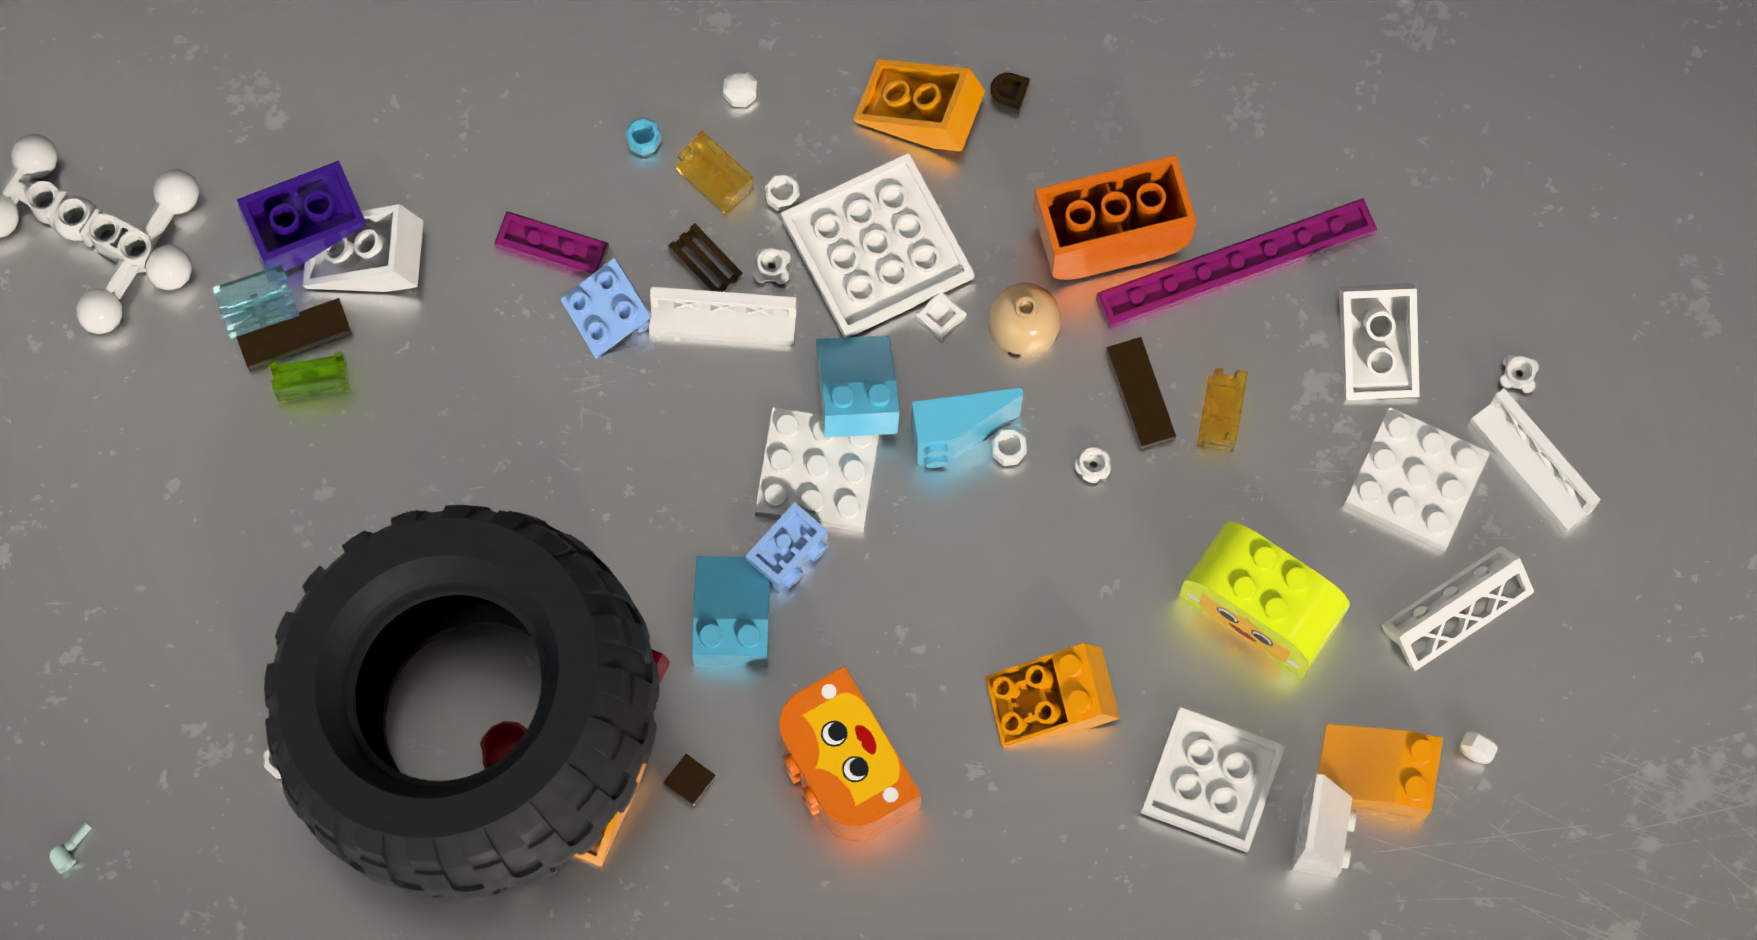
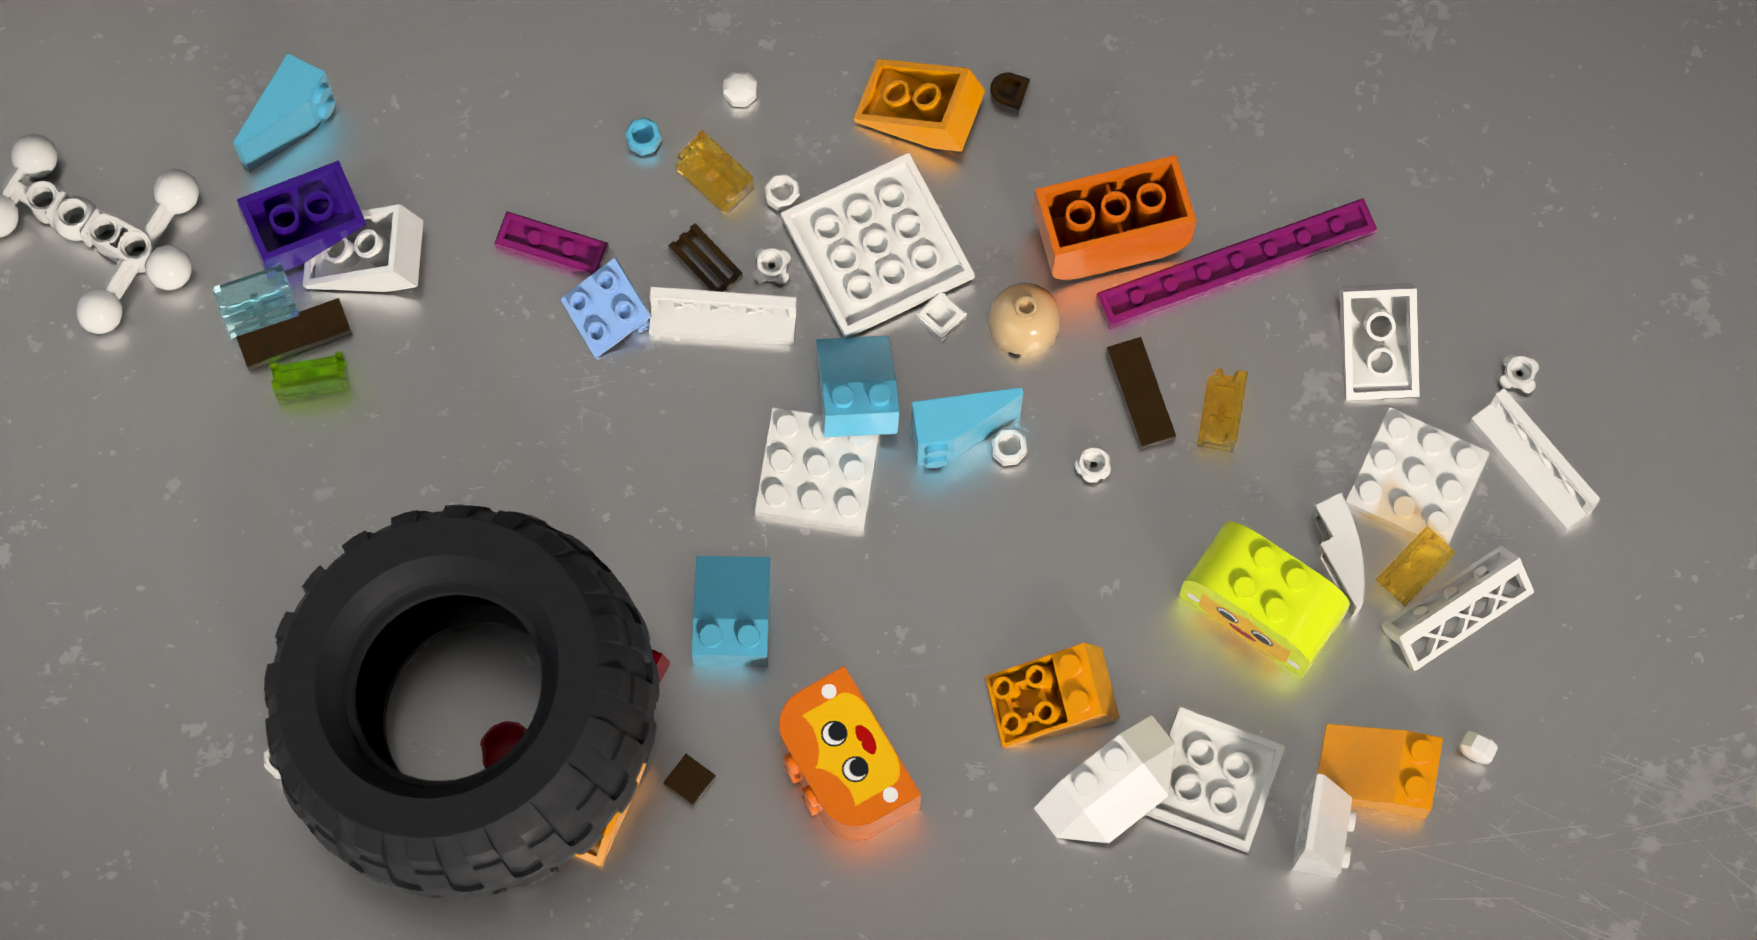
light aqua hand [50,823,92,874] -> none
light blue bracket [745,502,828,592] -> none
none -> medium azure slope [233,53,335,172]
none -> white wedge [1034,715,1175,843]
none -> white slope [1311,493,1365,617]
none -> clear yellow hinge [1375,526,1456,607]

